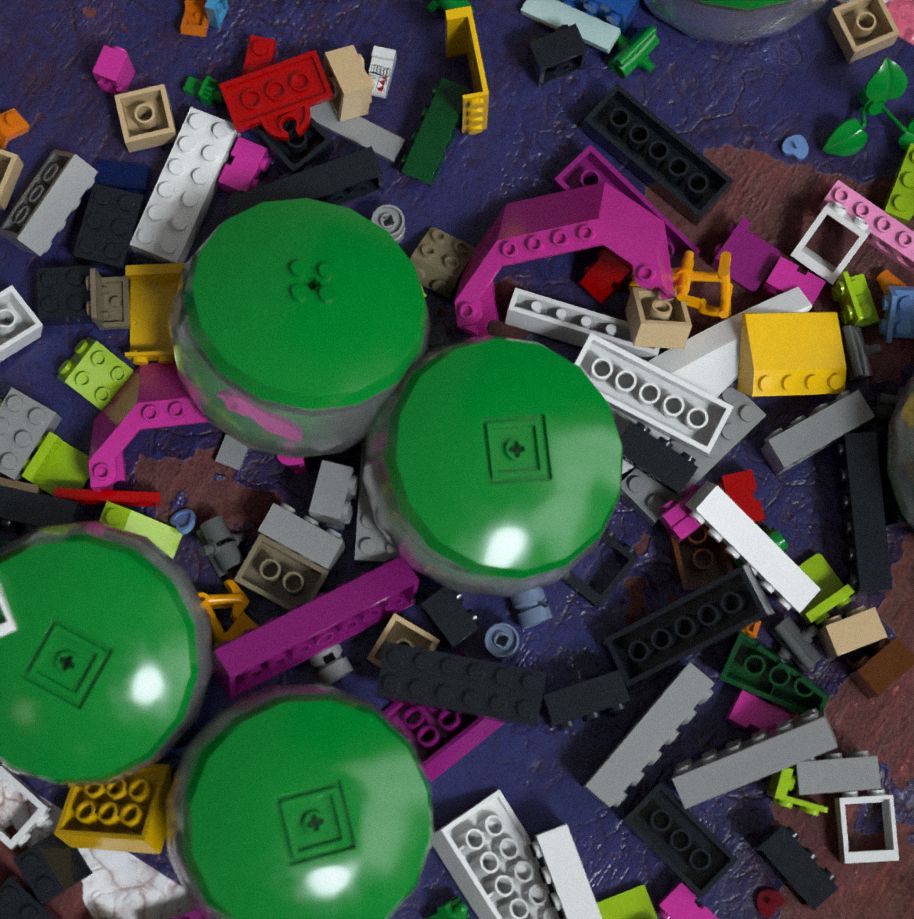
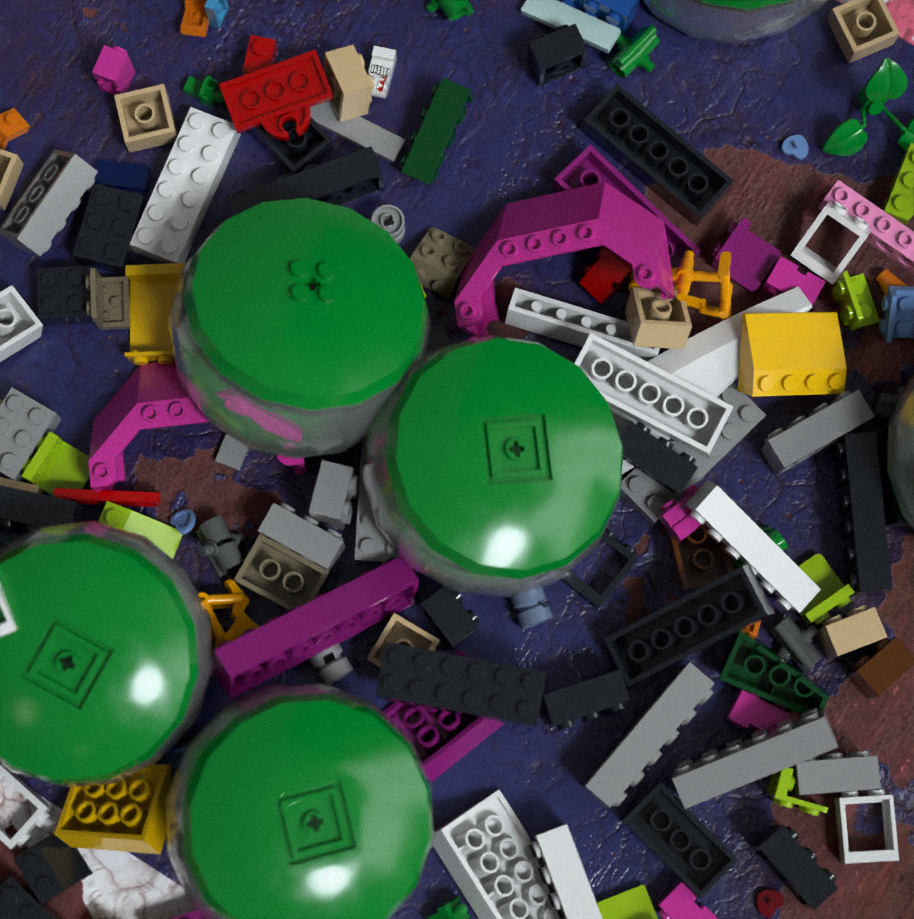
lime bracket [56,337,134,410] -> none
dark pink brick [218,137,270,194] -> none
yellow panel [445,6,489,135] -> none
sand blue wheel [484,623,519,660] -> none
red brick [716,469,765,524] -> none
dark grey pin [840,325,881,383] -> none

